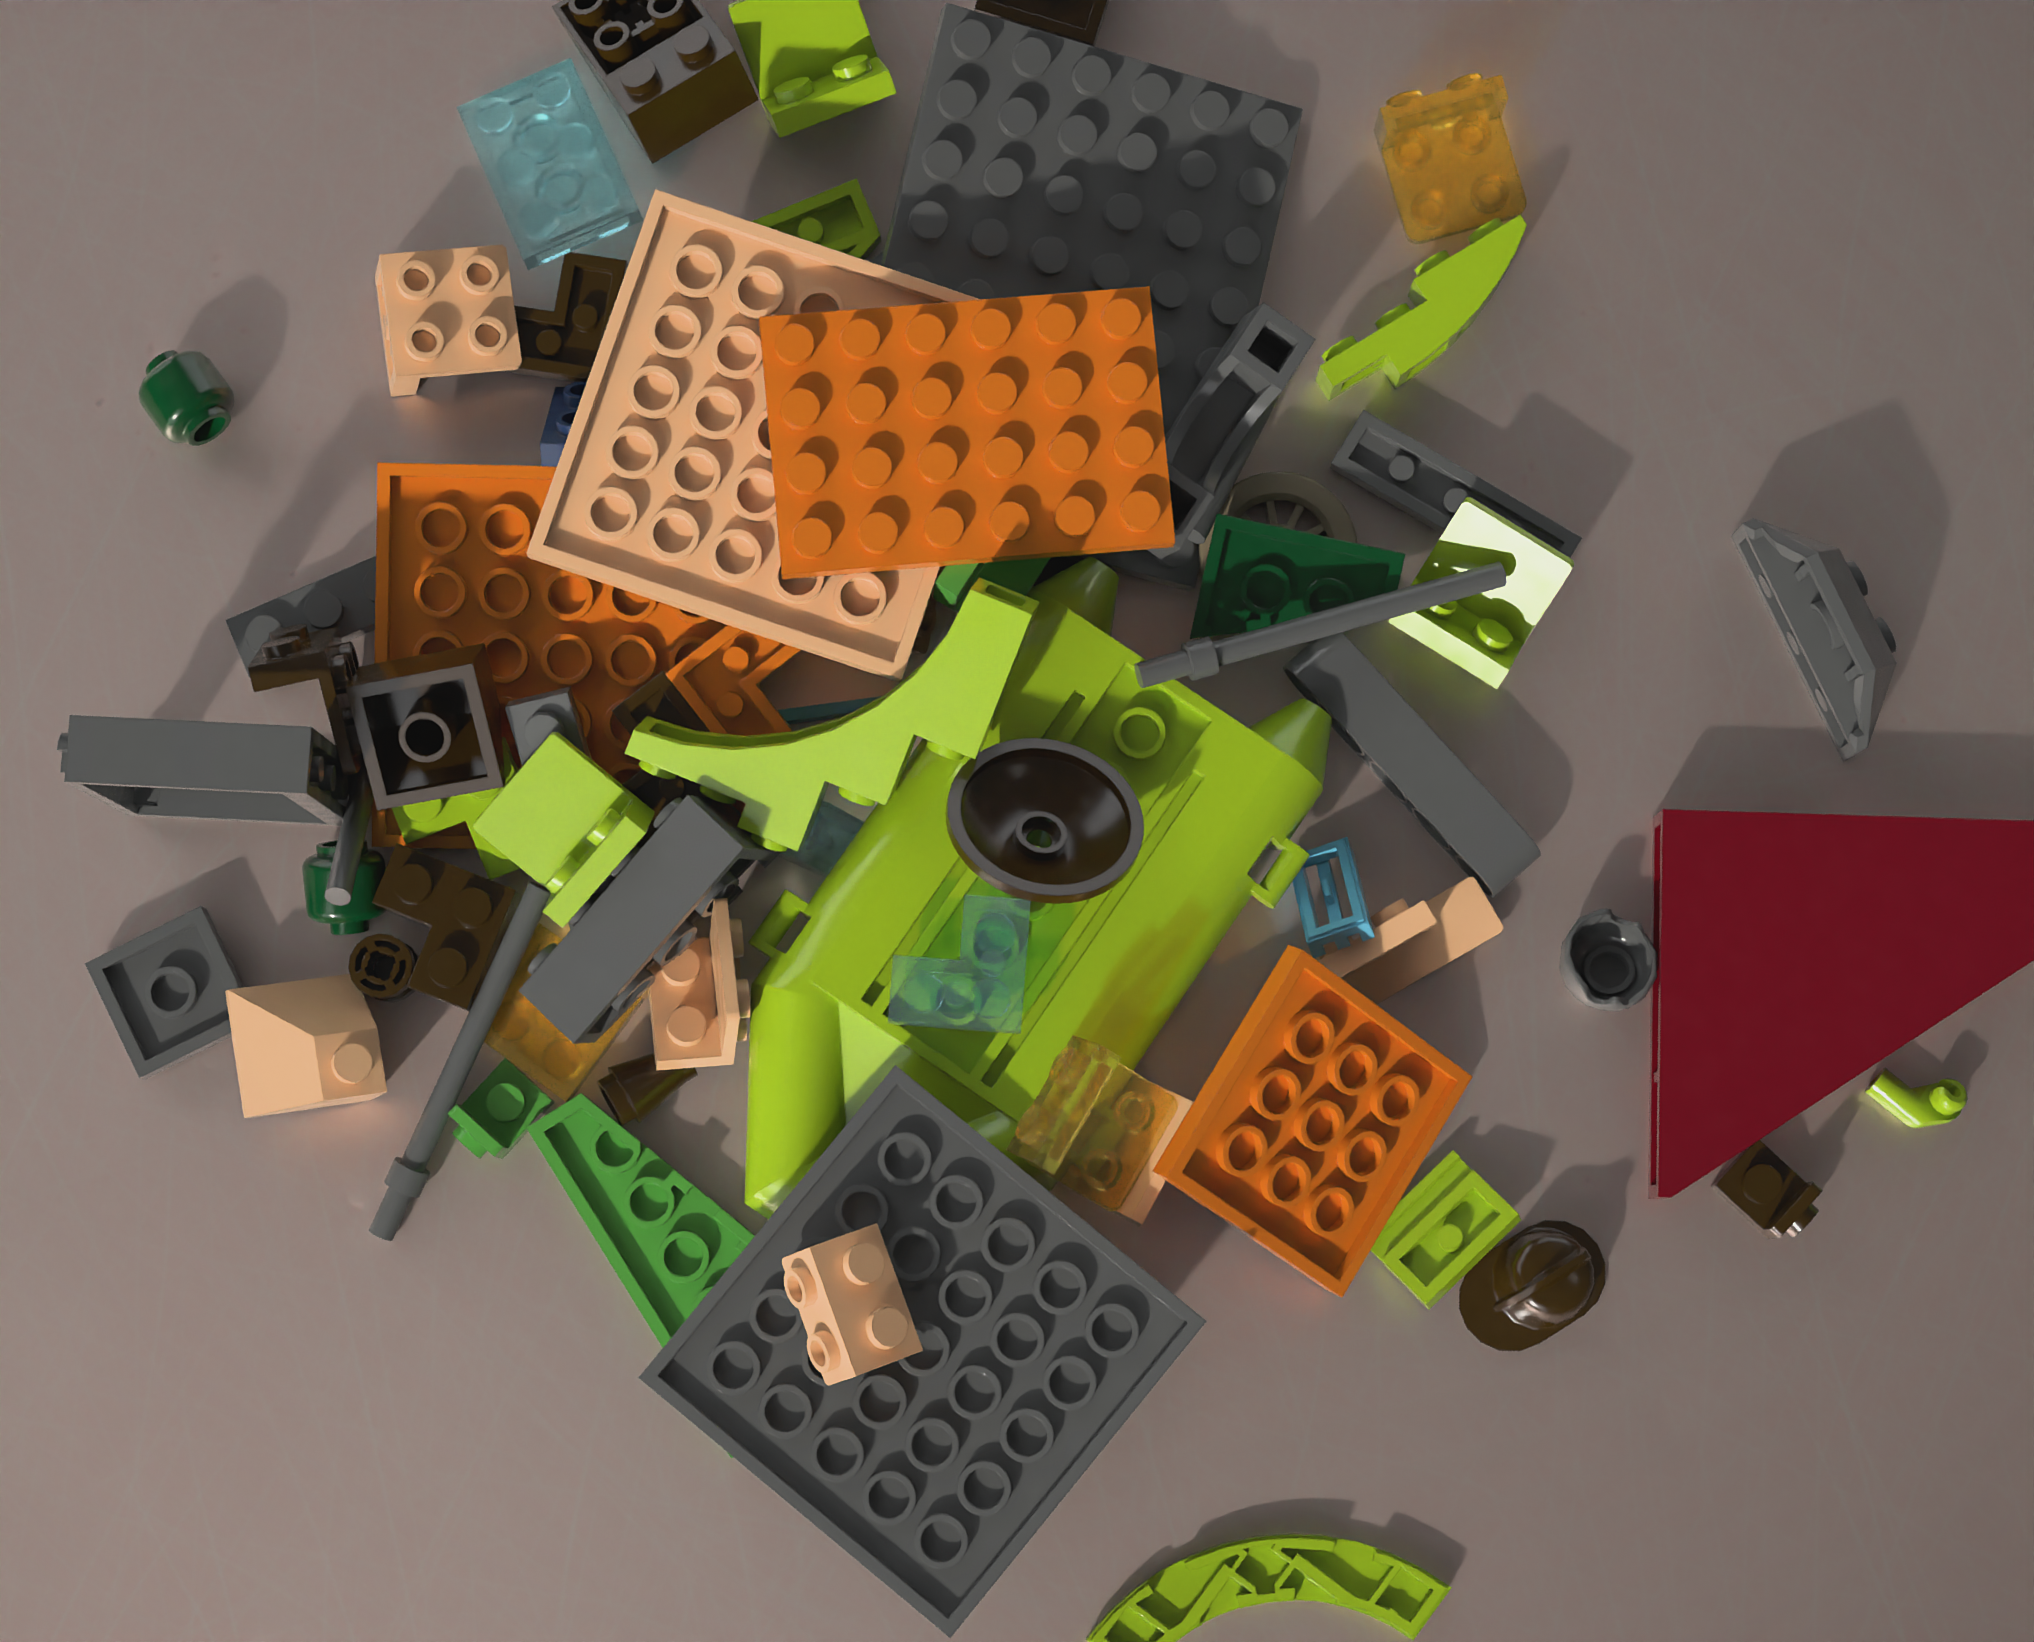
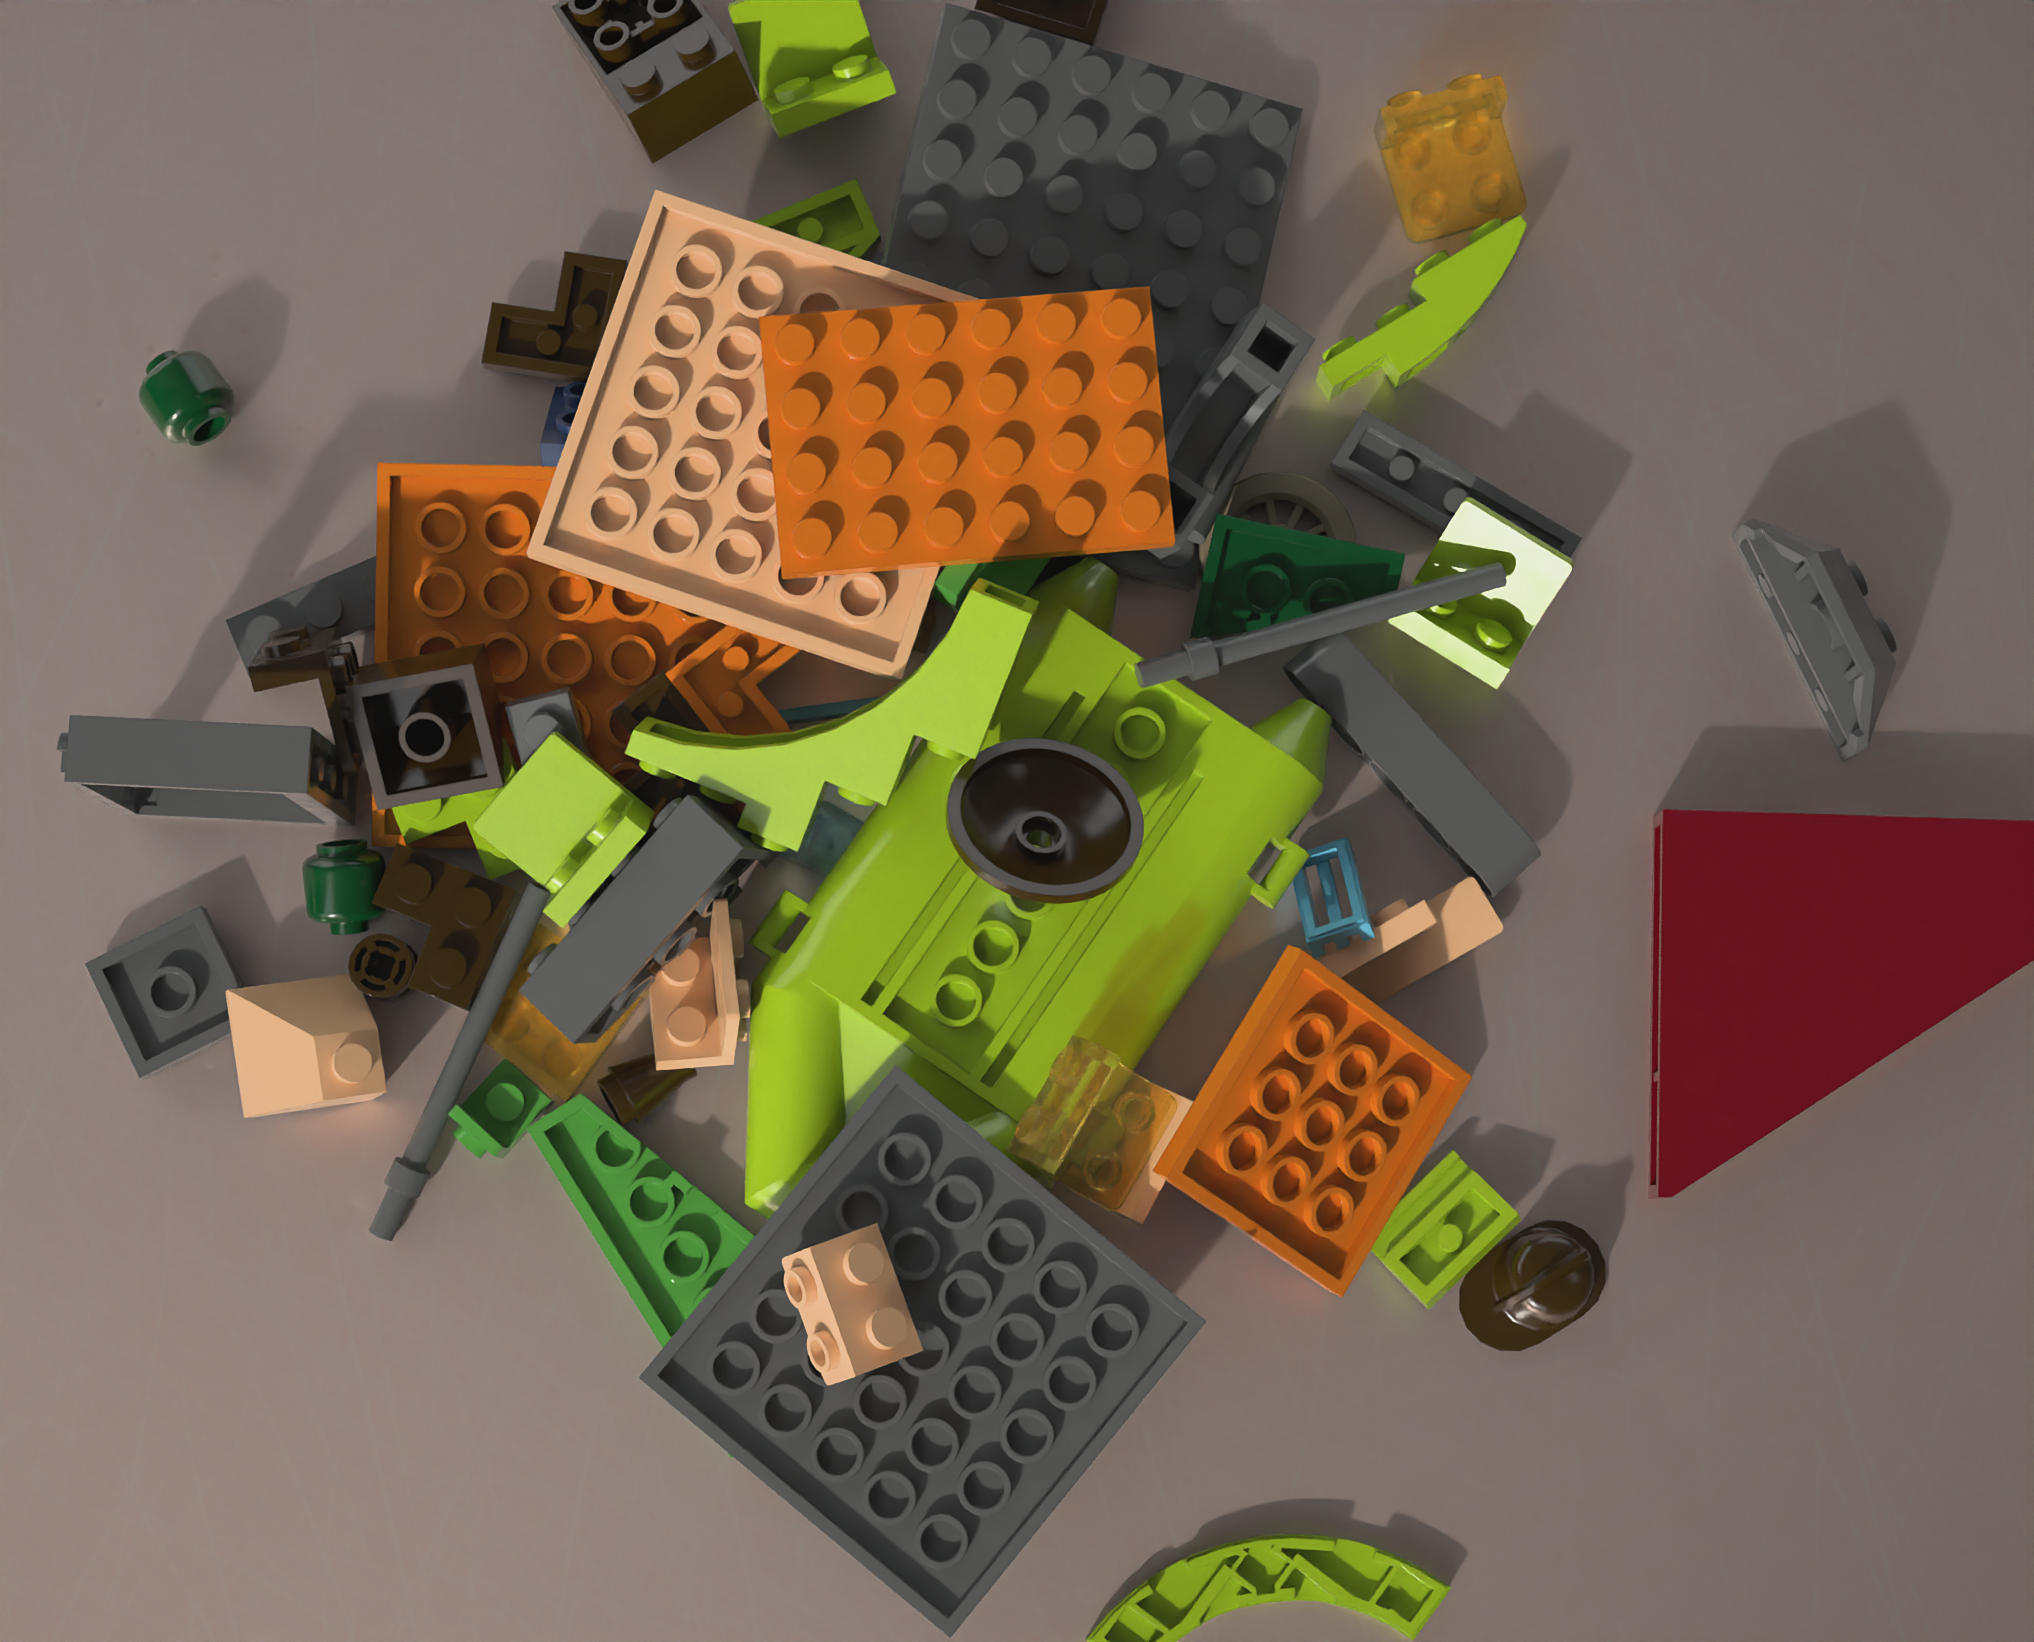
dark grey bar [325,761,374,906] -> none
light nougat bracket [375,245,522,397] -> none
clear light blue plate [457,58,643,270] -> none
clear light blue plate [888,894,1031,1034] -> none
dark grey hair [1559,908,1658,1012] -> none
dark brown bracket [1711,1140,1823,1239] -> none
lime arm [1865,1068,1968,1128] -> none

